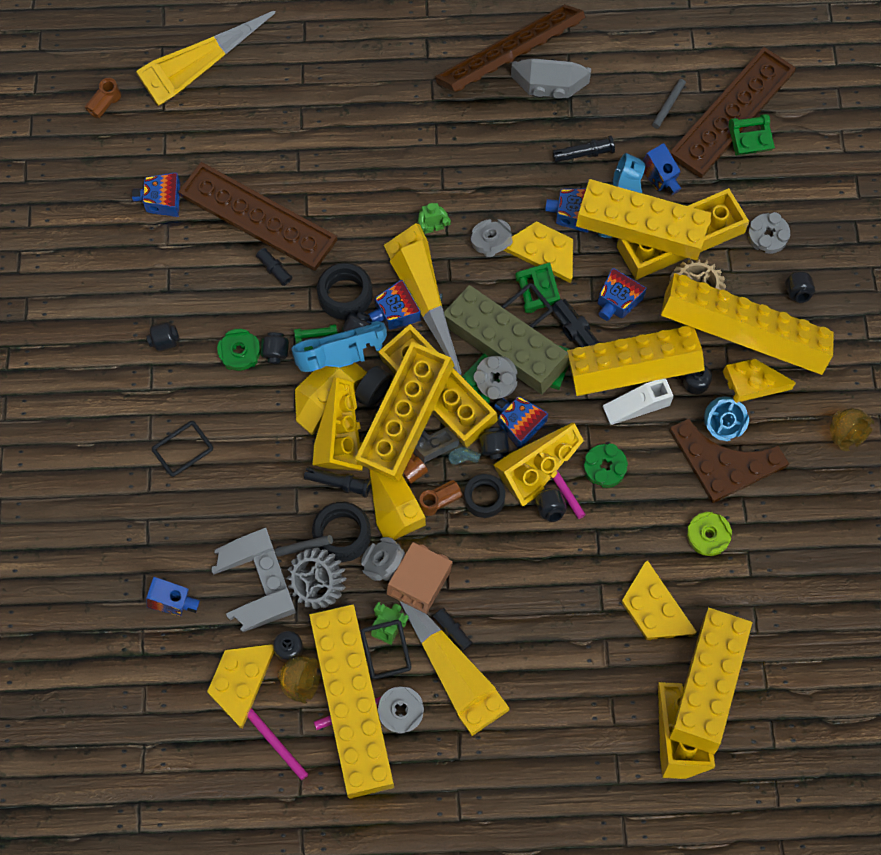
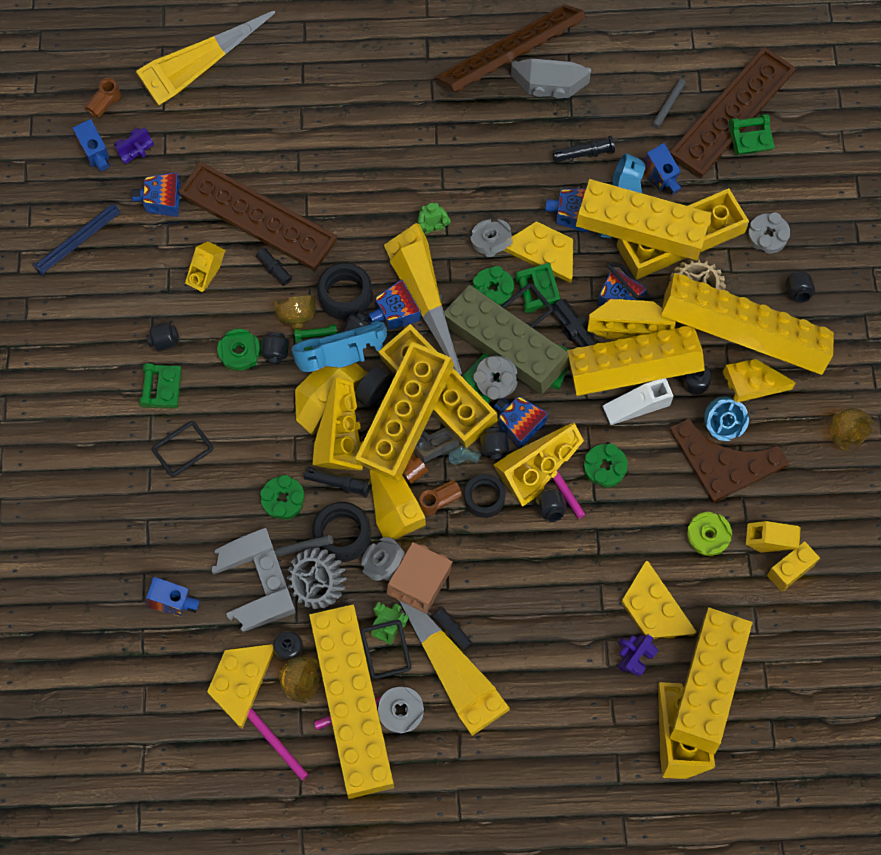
none -> dark blue axle [32,204,120,277]
none -> blue torso [73,119,110,171]
none -> dark purple hips [114,127,154,164]
none -> green plate [139,363,182,409]
none -> yellow slope [185,241,225,292]
none -> green plate [260,475,305,520]
none -> clear yellow cylinder [273,295,316,329]
none -> green plate [473,266,514,306]
none -> yellow wedge [587,299,676,340]
none -> black piece [606,262,651,300]
none -> dark purple hips [617,634,658,676]
none -> yellow slope [746,521,801,553]
none -> yellow brick [767,541,820,592]

